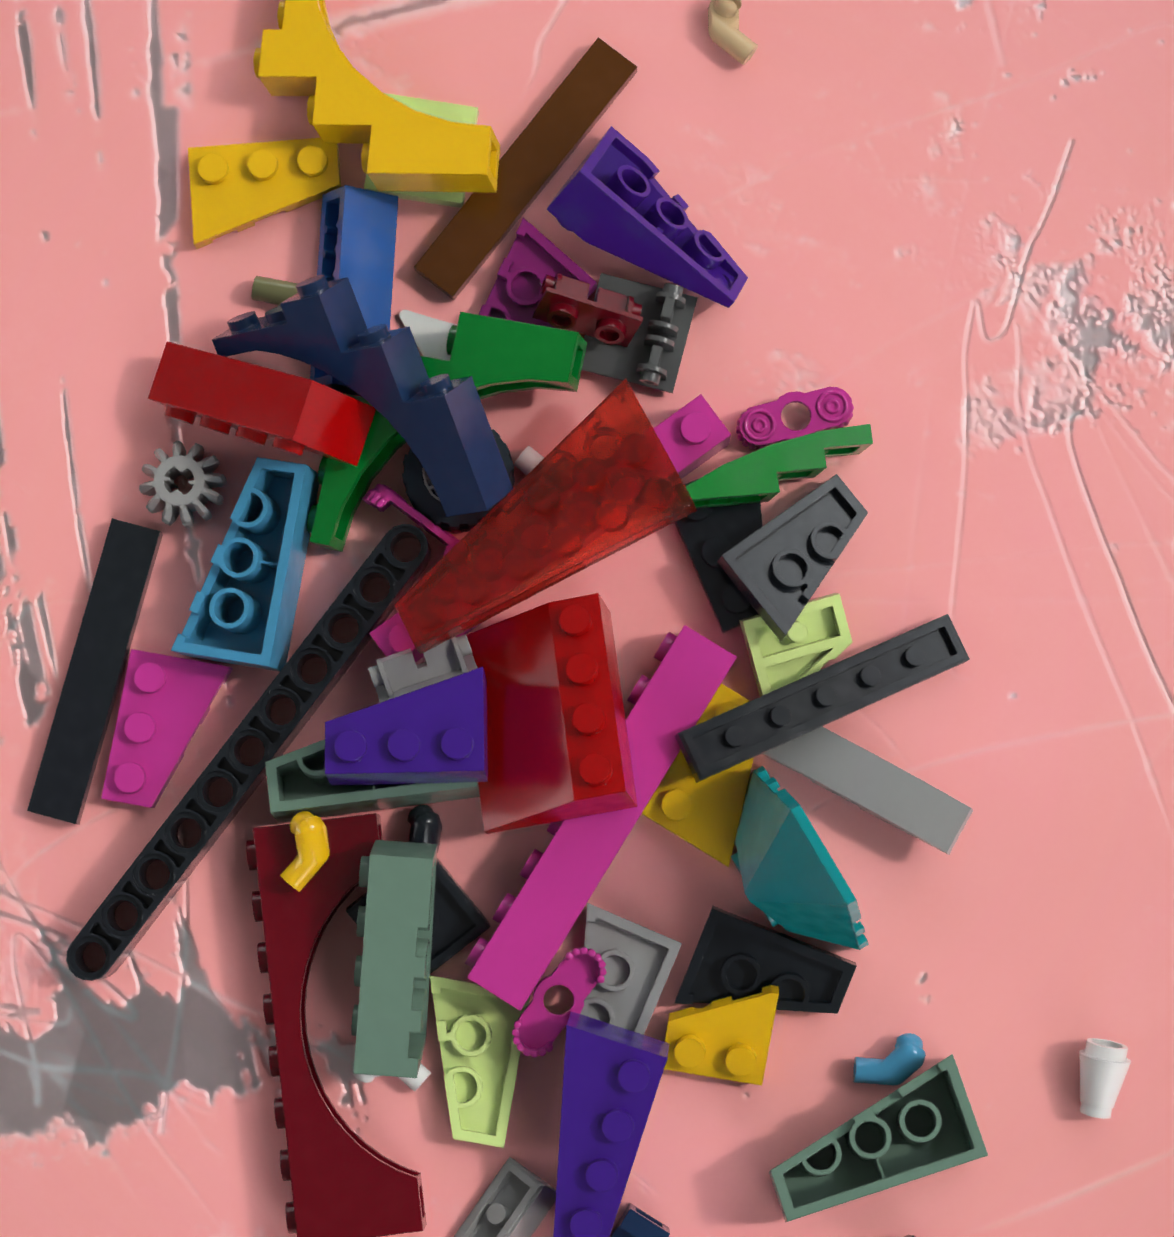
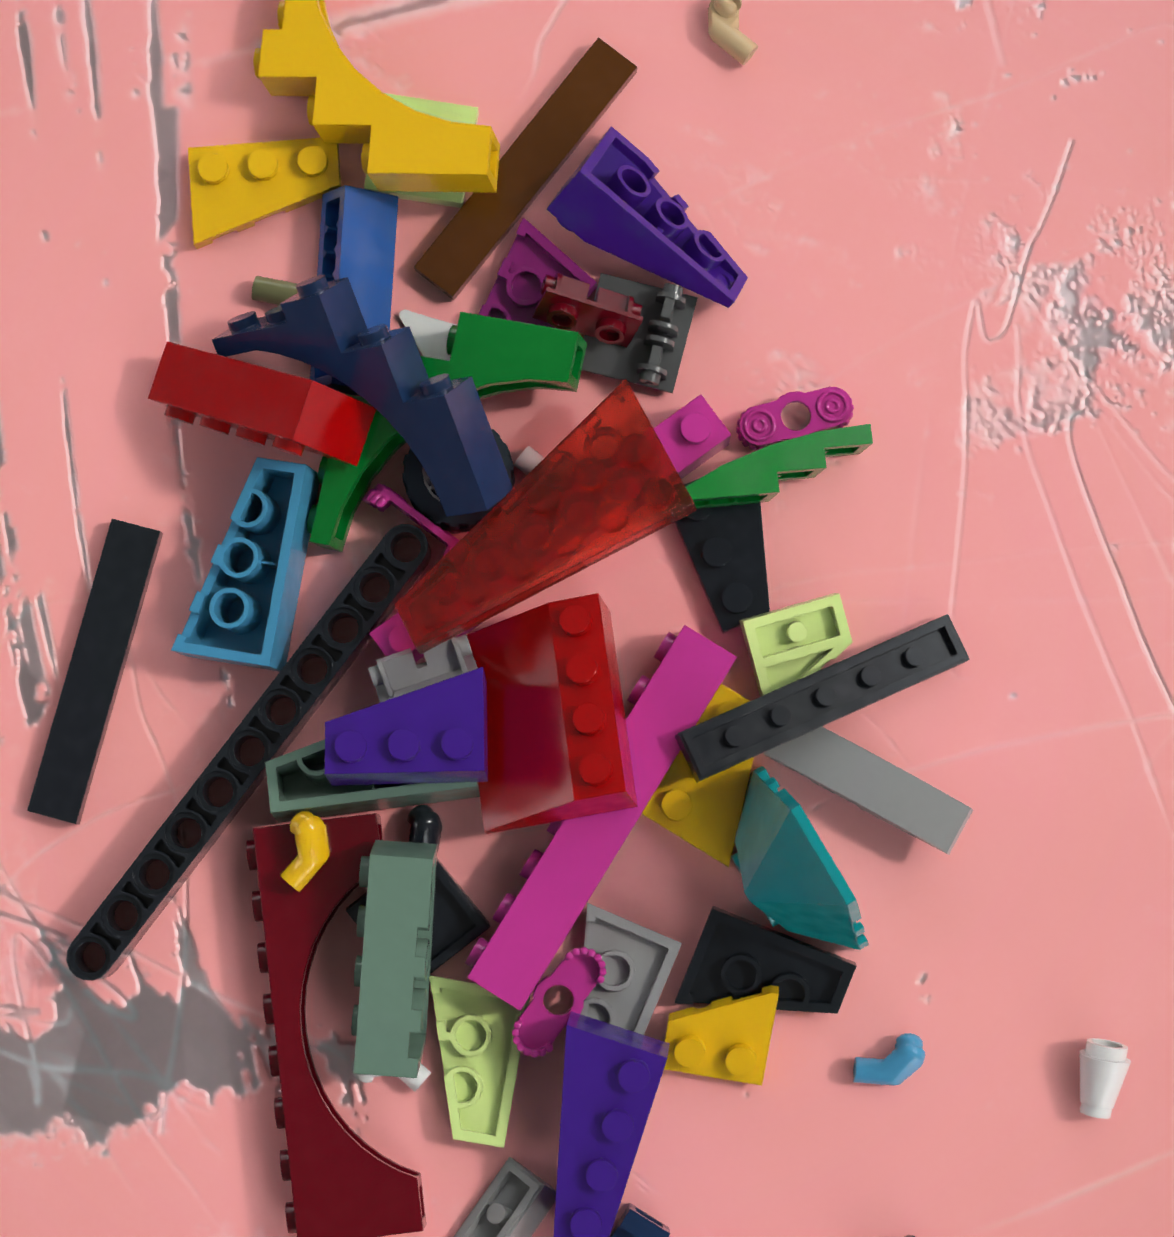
dark pink wing [101,649,233,808] -> none
light grey gear [139,441,227,528] -> none
black wing [717,474,868,641] -> none
sand green wedge [769,1054,988,1223] -> none

